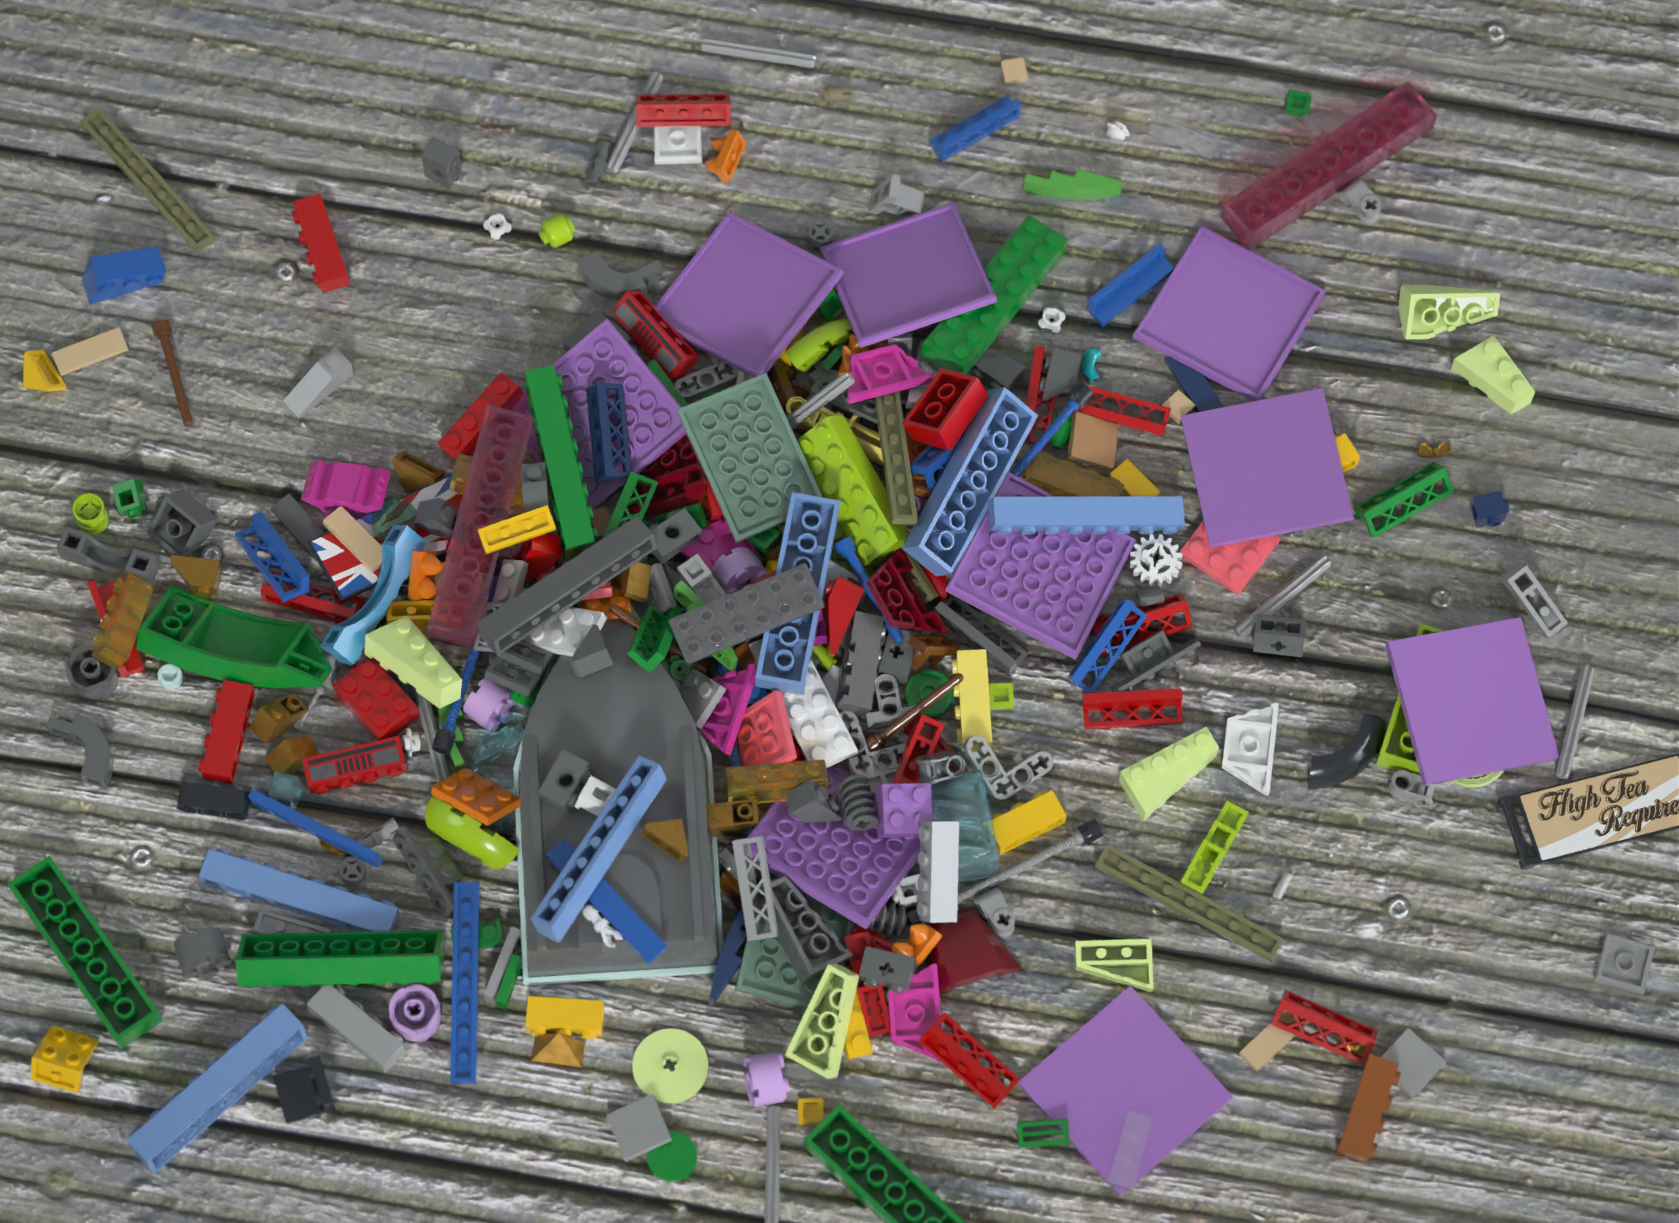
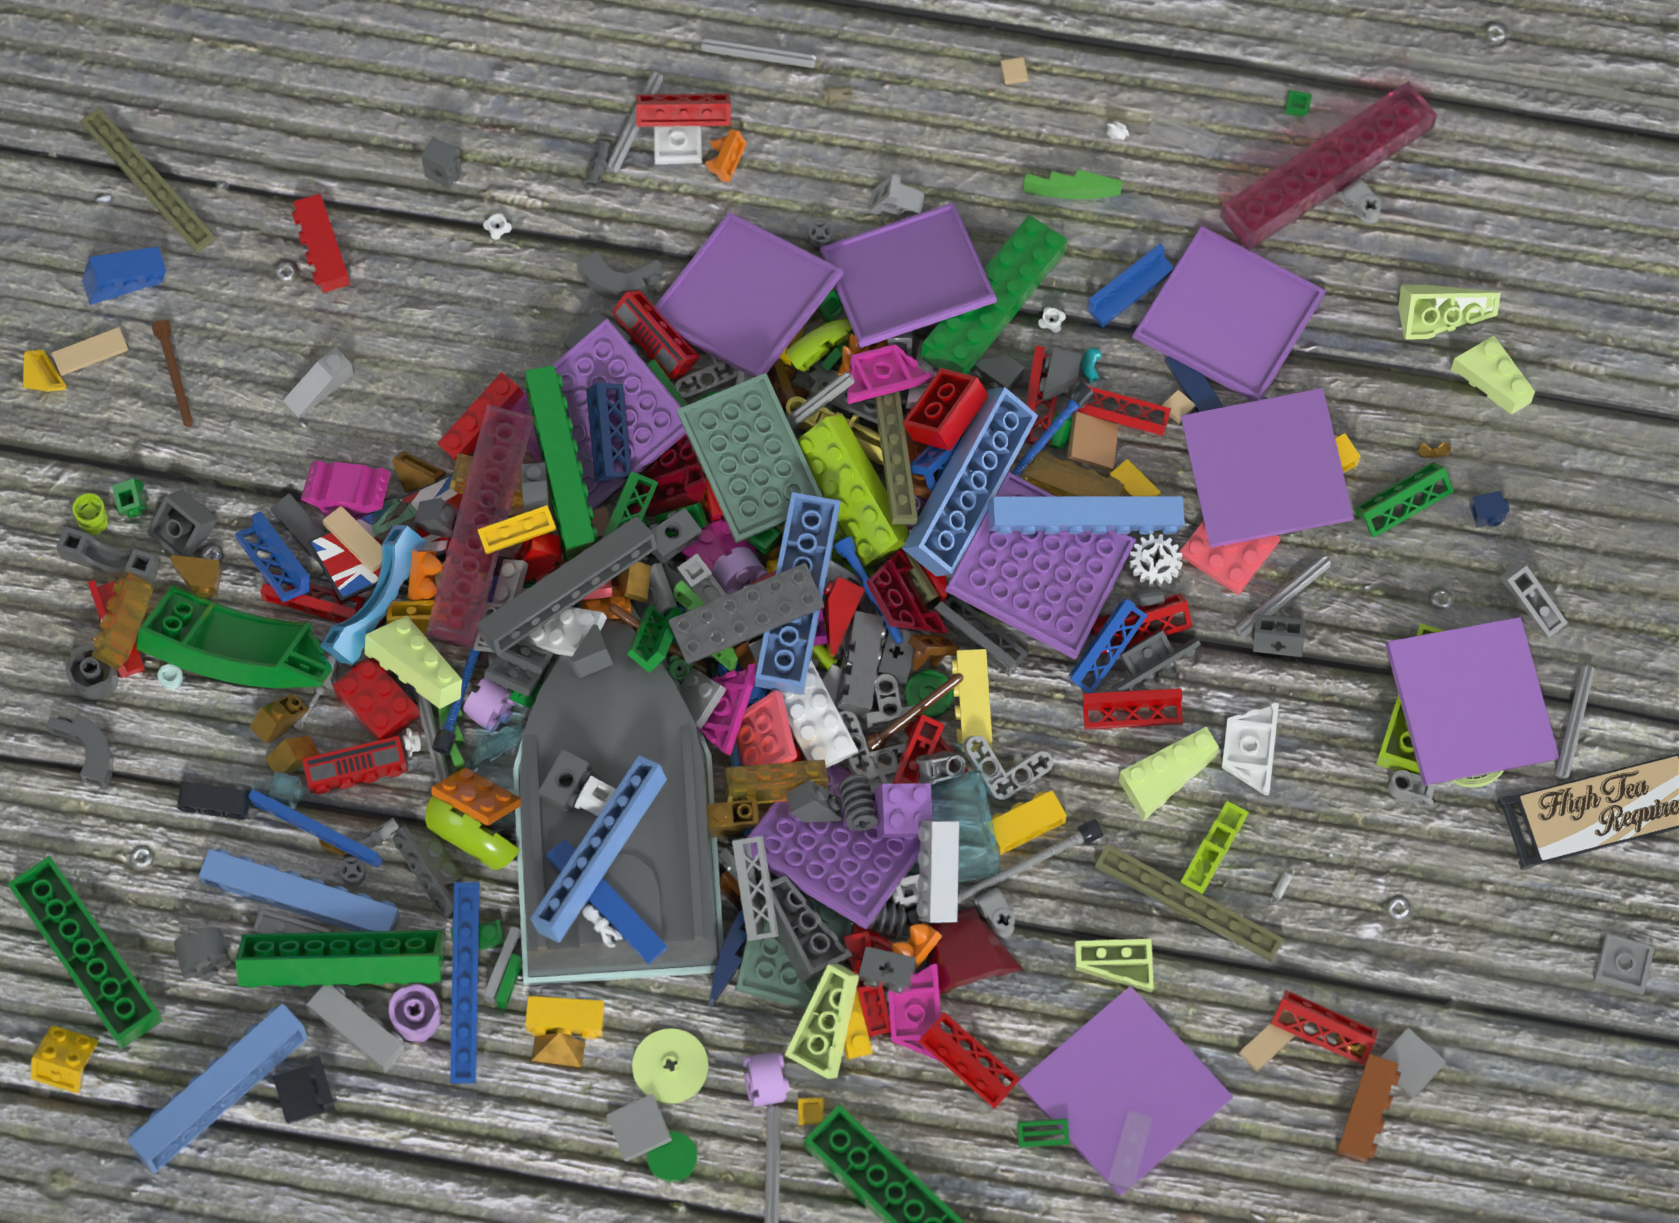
red brick [198,680,255,785] -> none
lime head [538,213,575,248] -> none
pearl gold slope [640,819,689,865] -> none
blue fence [929,95,1021,162] -> none
lime plate [989,683,1014,710] -> none
black brick [1308,713,1386,789] -> none

